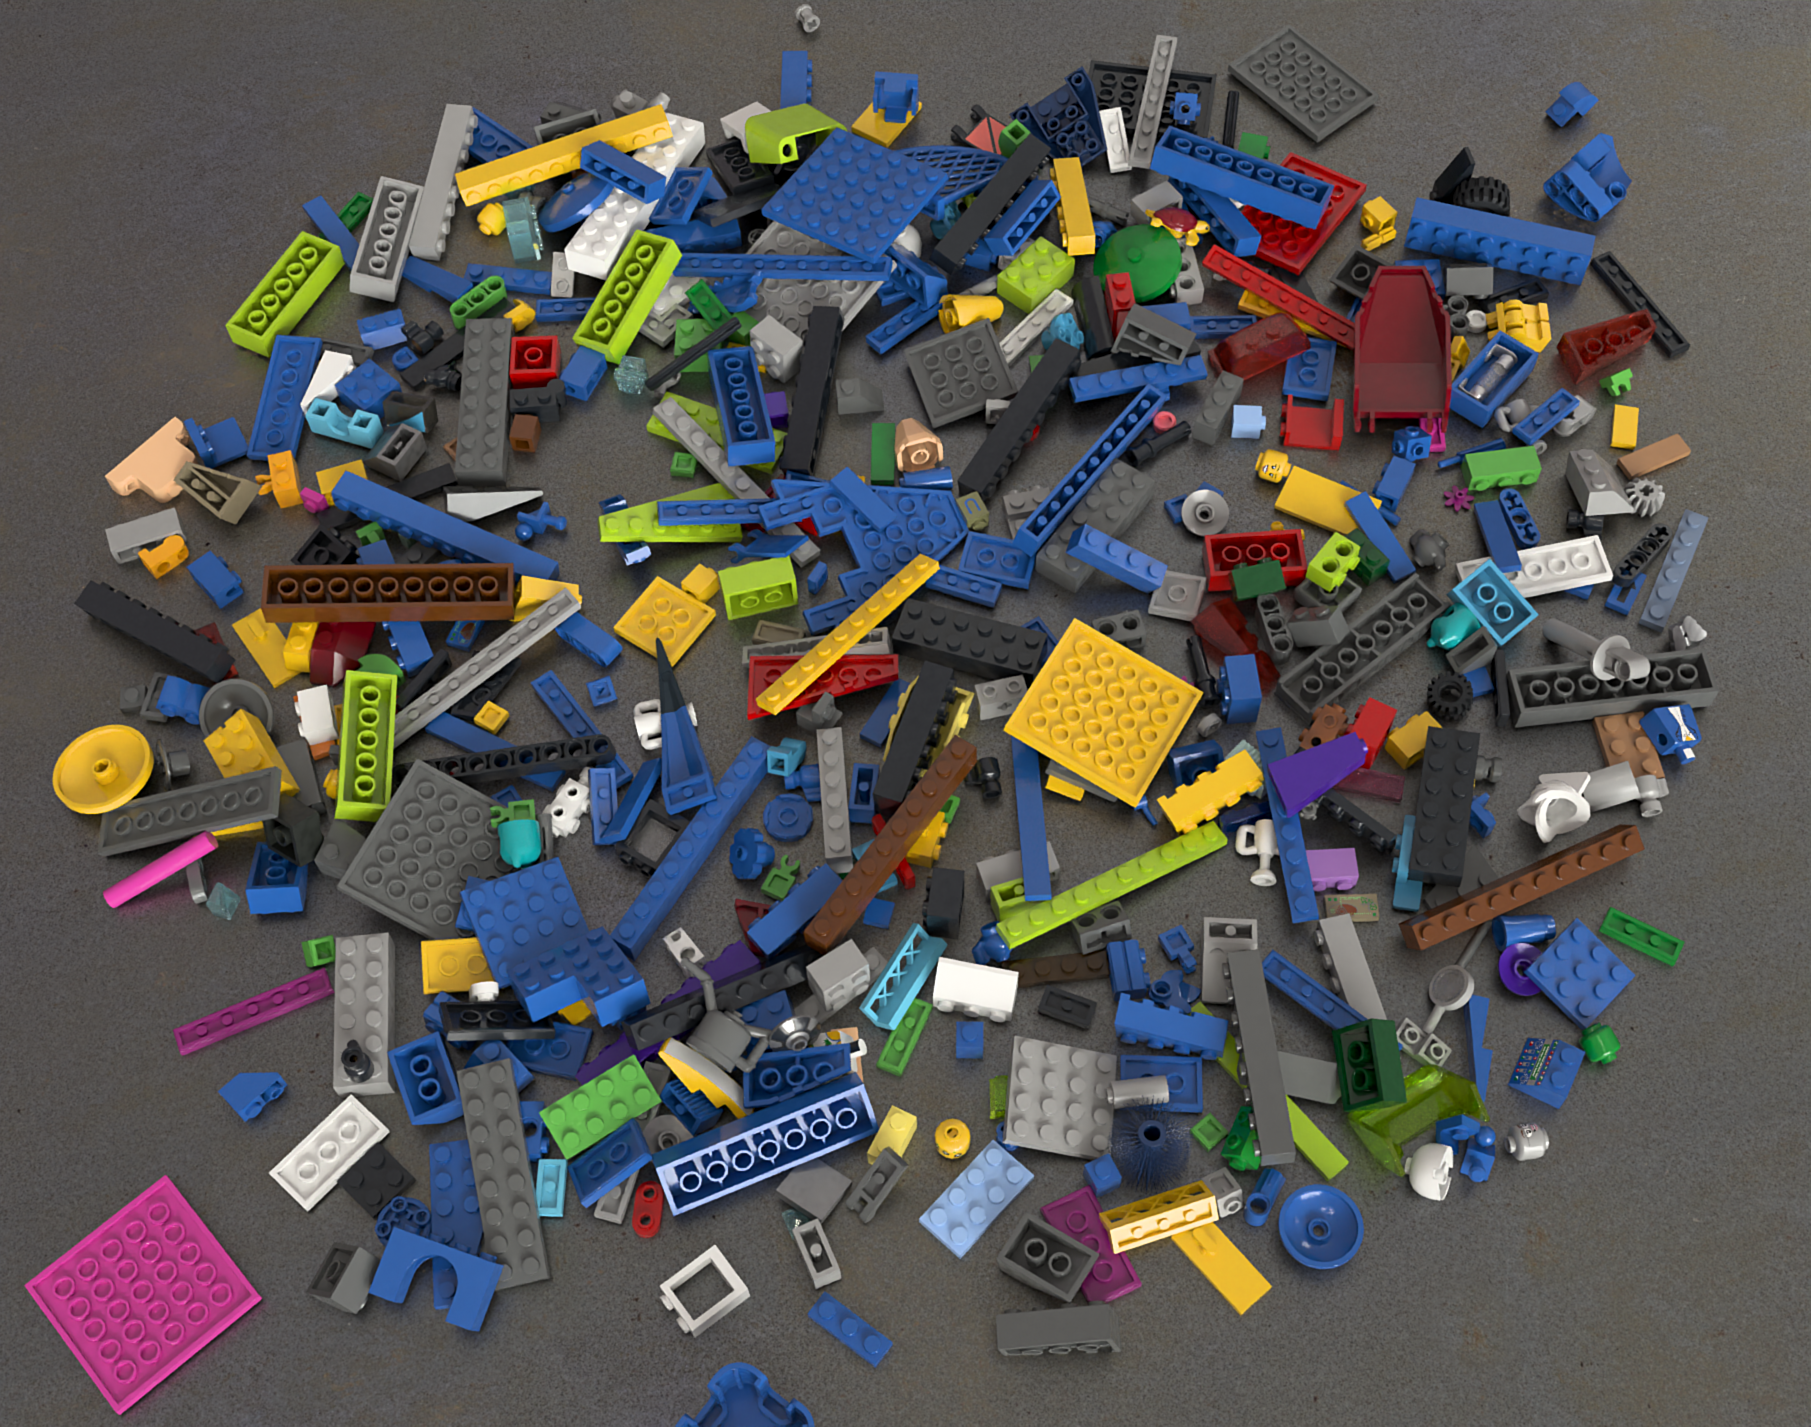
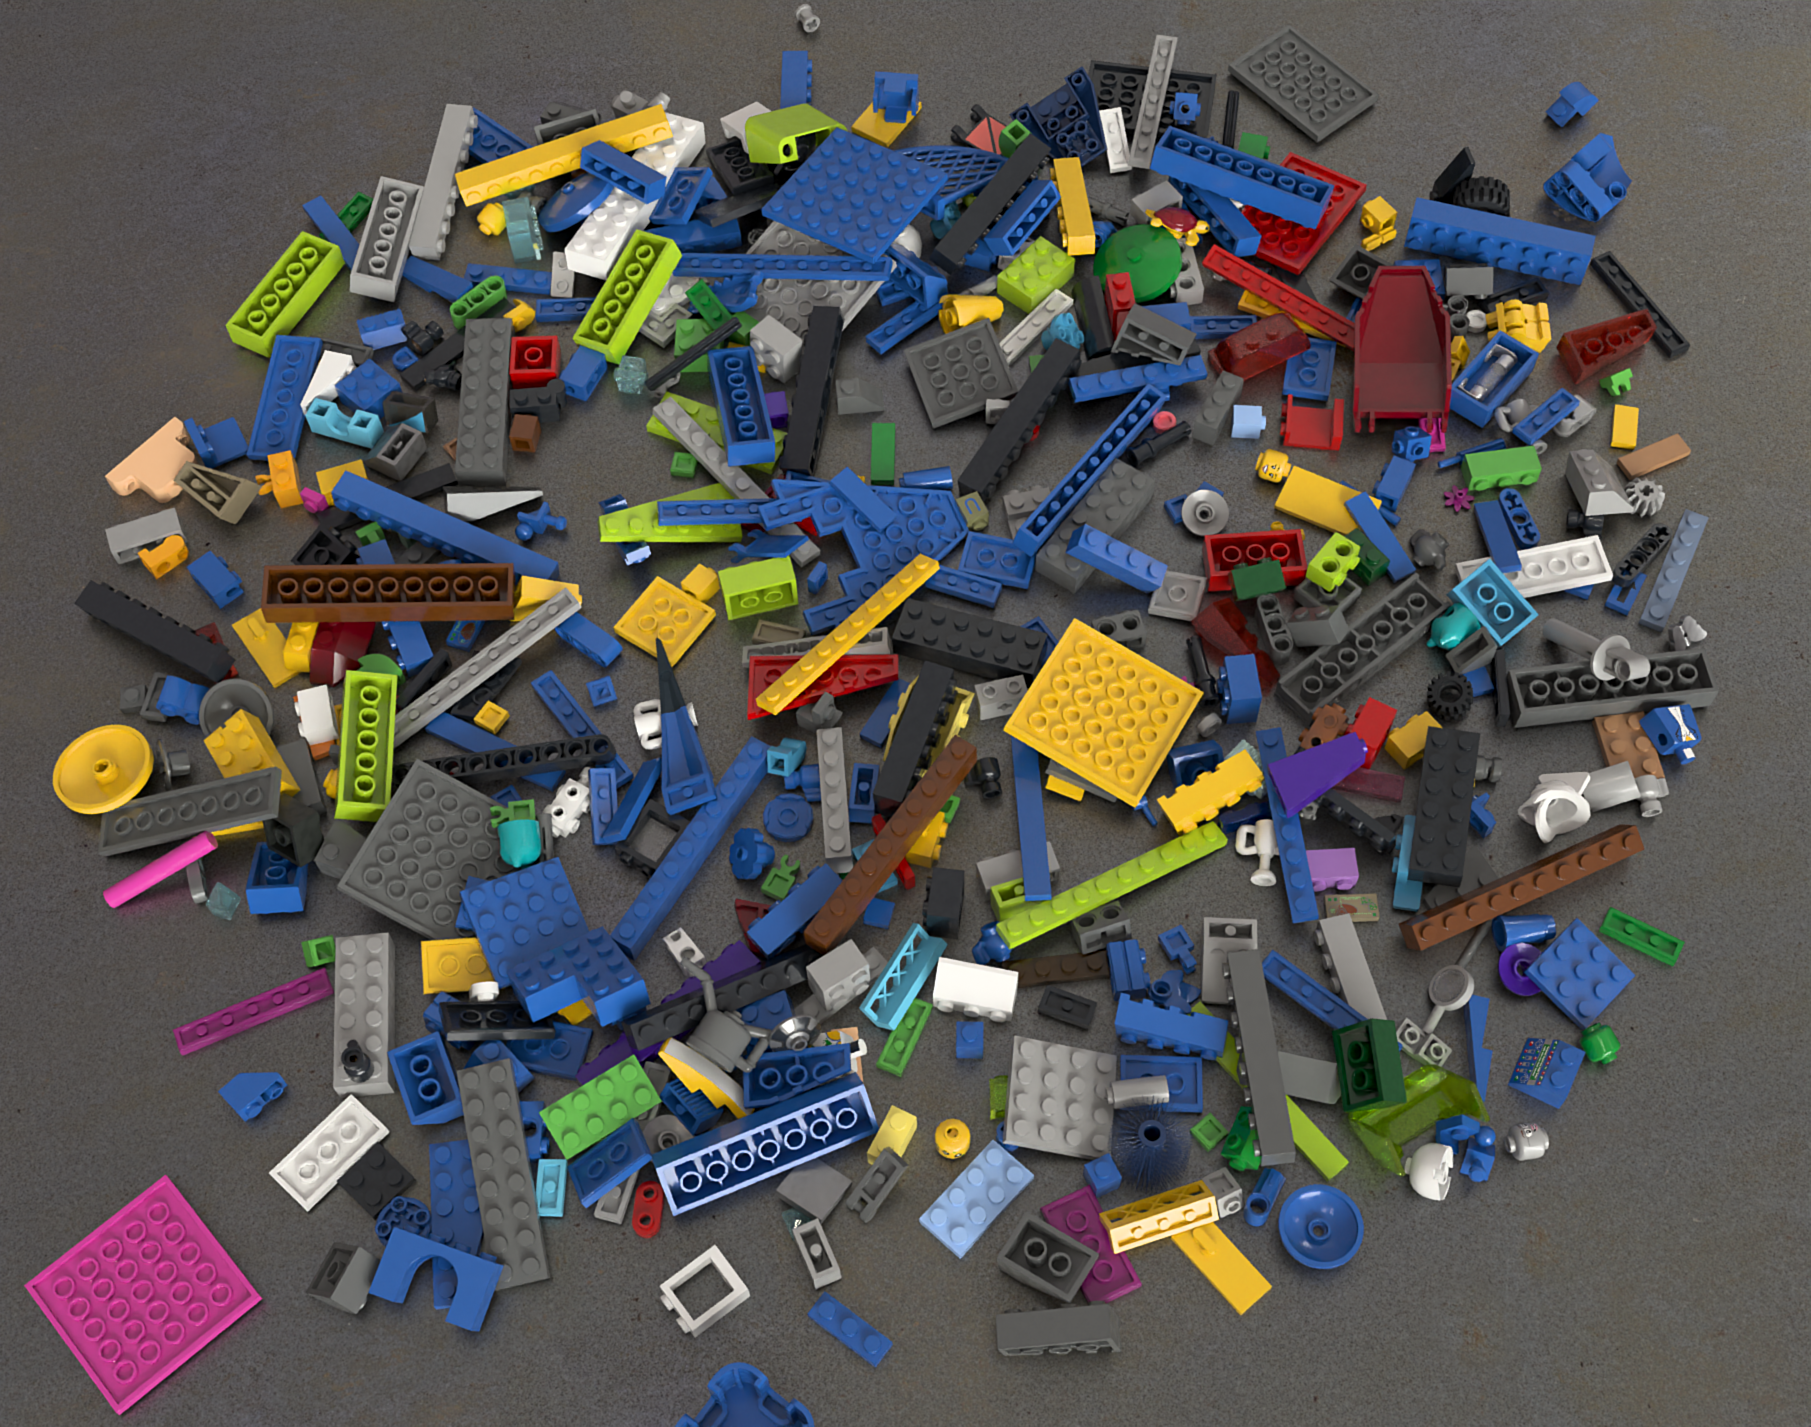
light nougat cone [894,418,943,472] -> none
none -> black tile [1375,814,1404,834]

